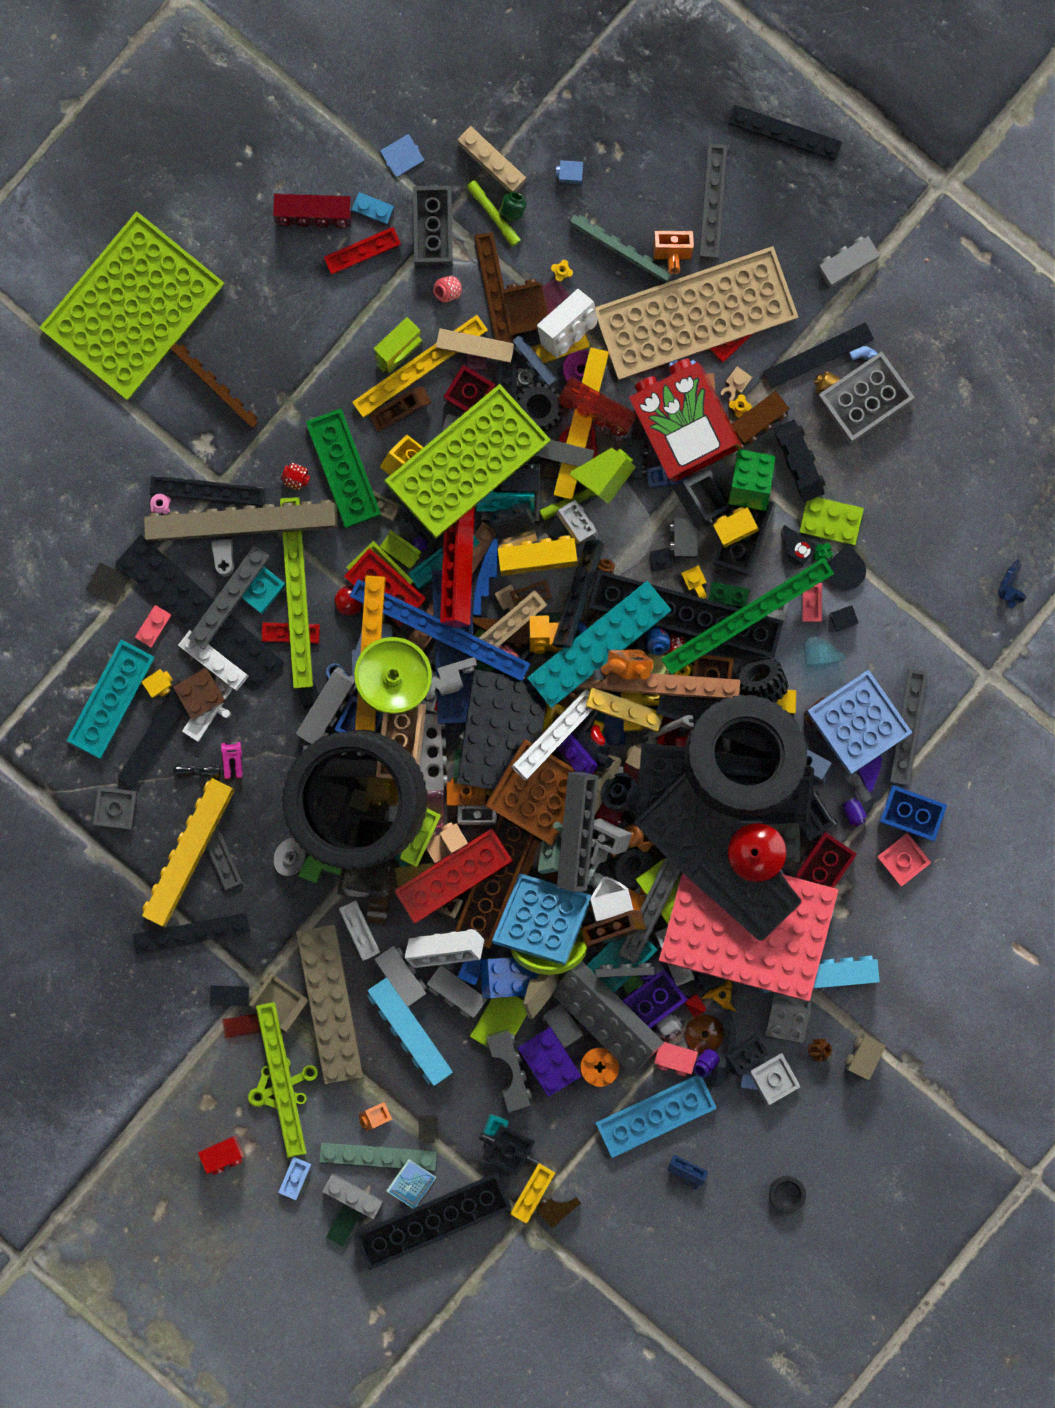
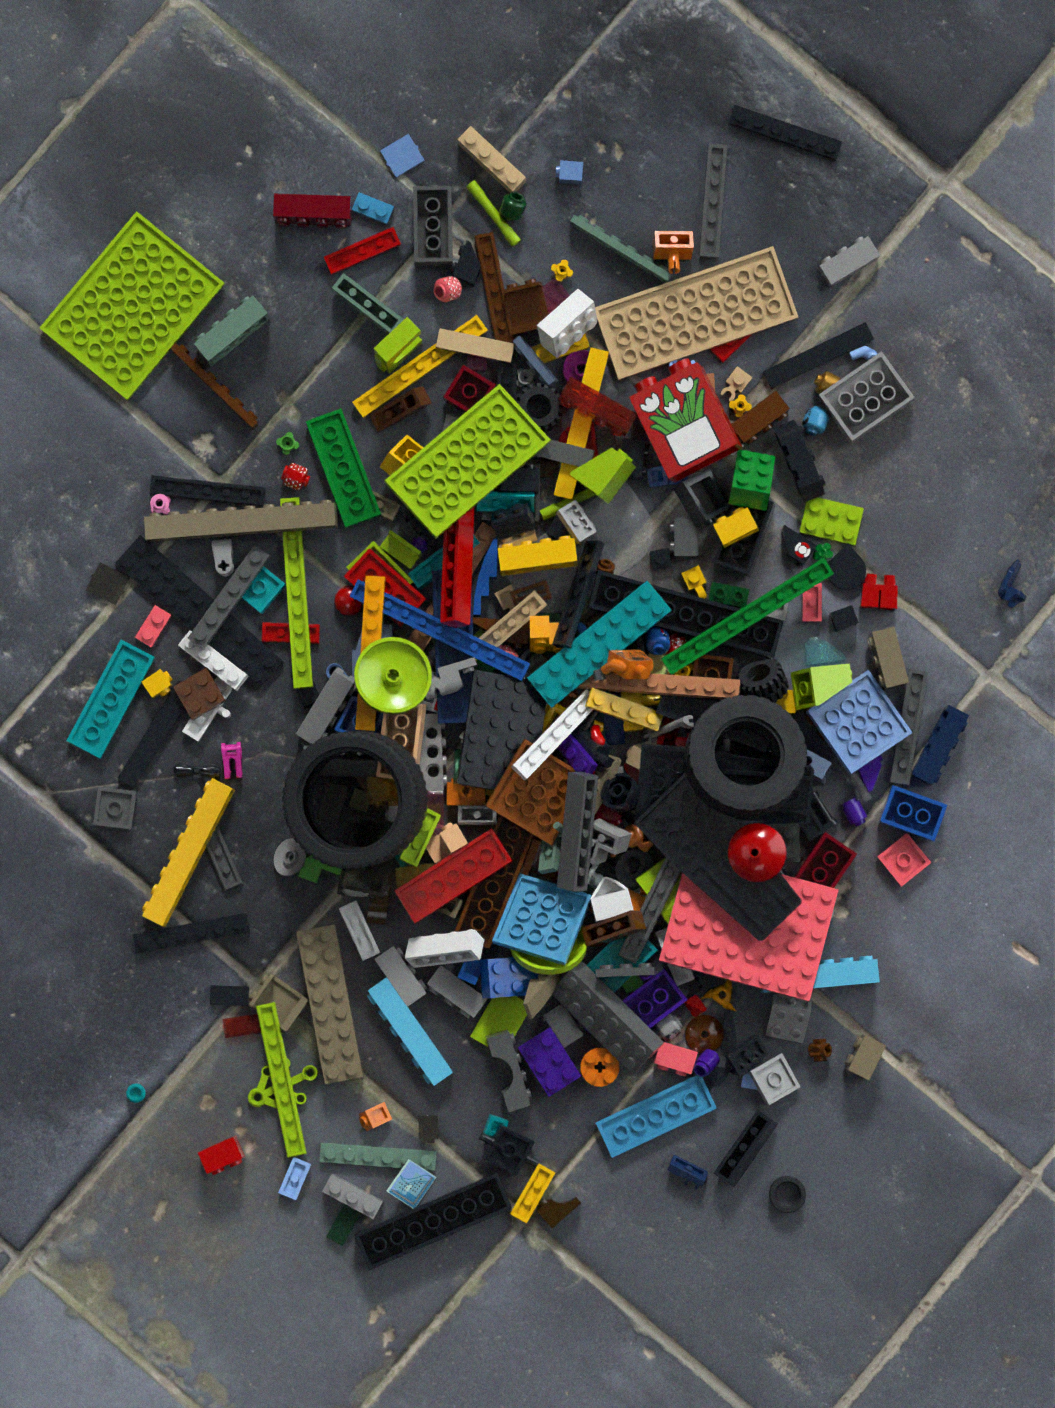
none -> teal plate [126,1083,146,1103]
none -> sand green brick [194,296,270,367]
none -> bright green plate [276,432,299,455]
none -> sand green brick [332,273,404,334]
none -> black slope [451,241,481,287]
none -> black brick [714,1110,778,1187]
none -> lime slope [790,663,852,710]
none -> dark azure head [802,406,830,436]
none -> red hips [859,573,898,610]
none -> dark tan brick [867,627,909,691]
none -> dark blue wedge [911,705,969,786]

